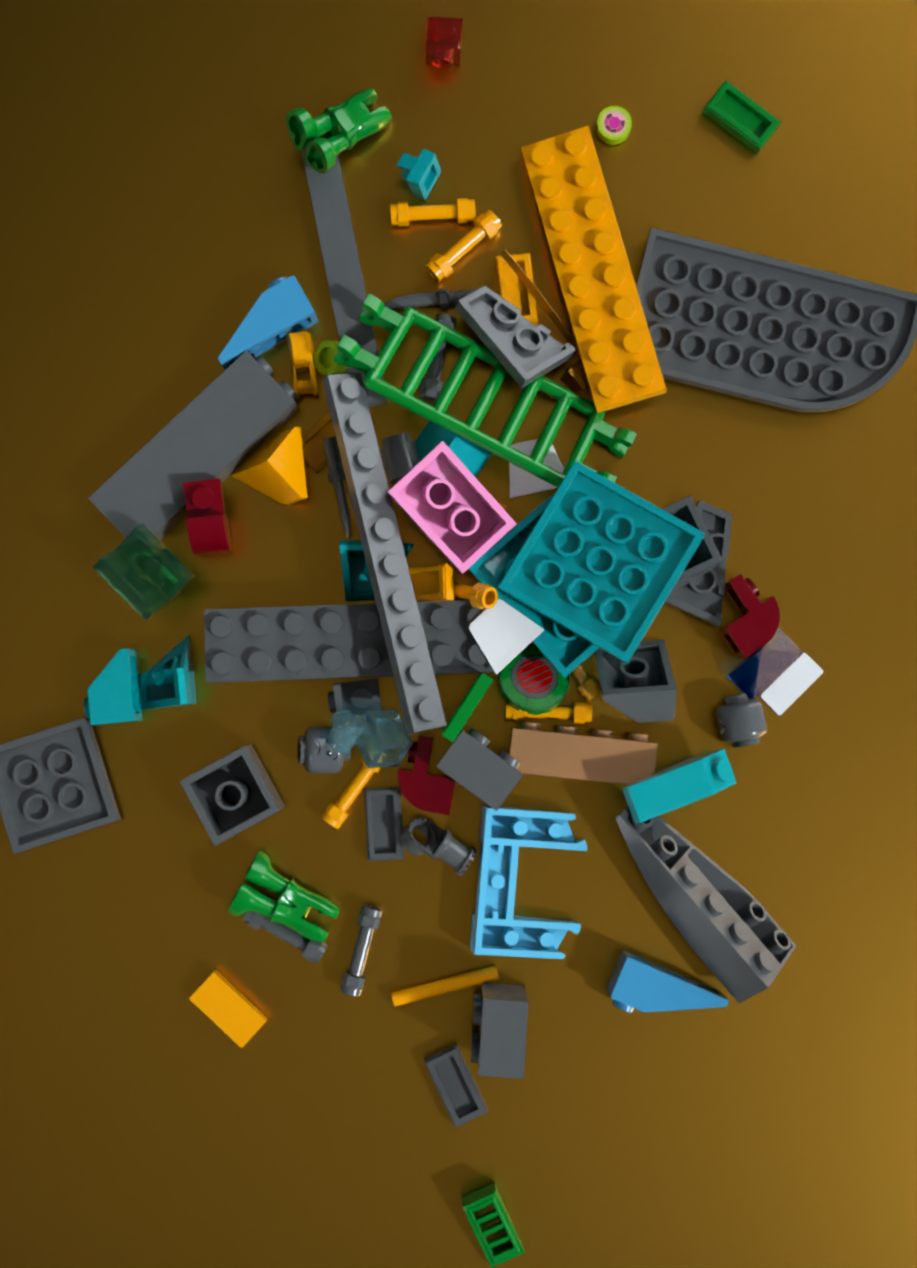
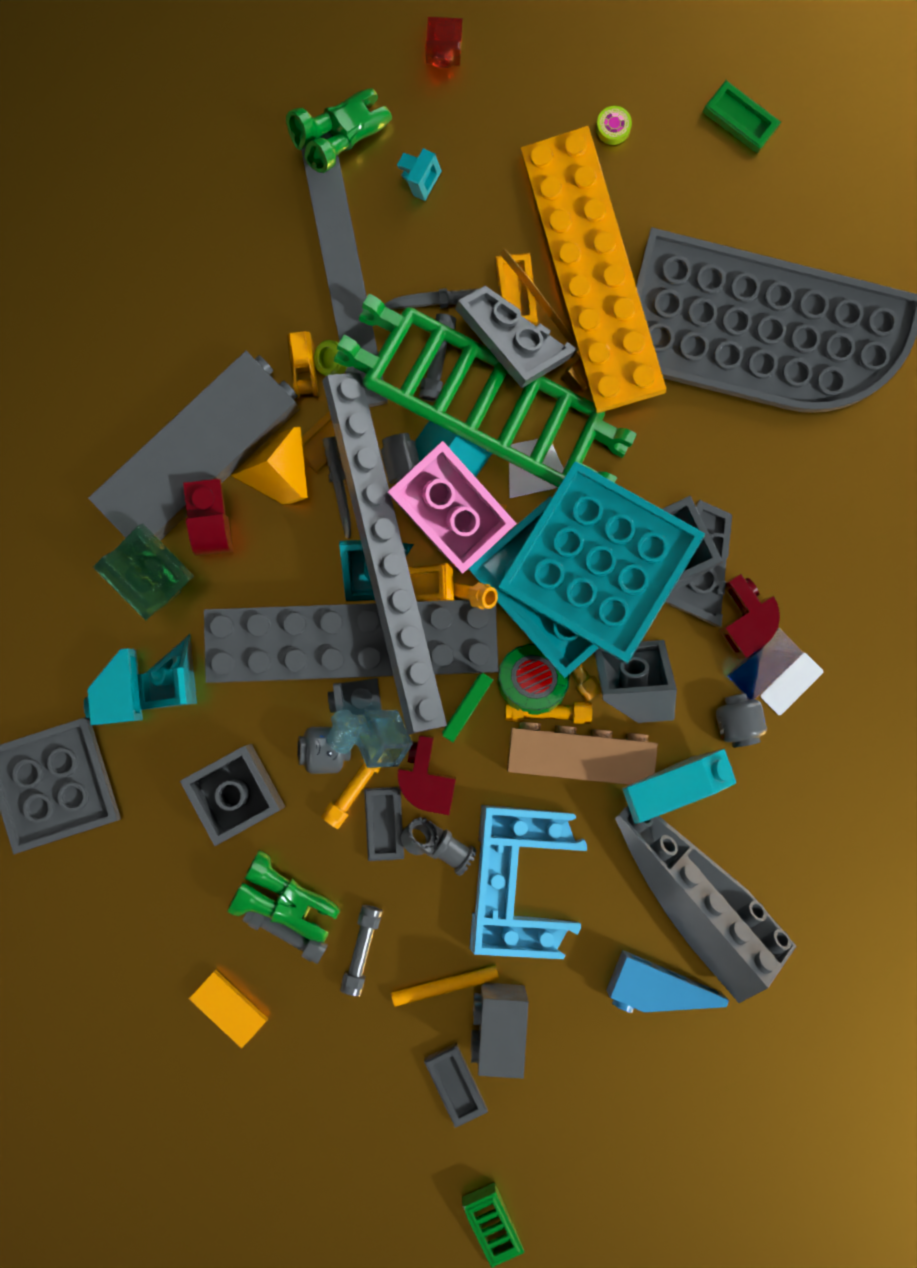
dark azure slope [218,275,319,370] -> none
light orange bar [390,198,476,227] -> none
light orange bar [425,210,502,282] -> none
dark grey brick [436,727,523,811] -> none
white sticker [469,599,544,675] -> none

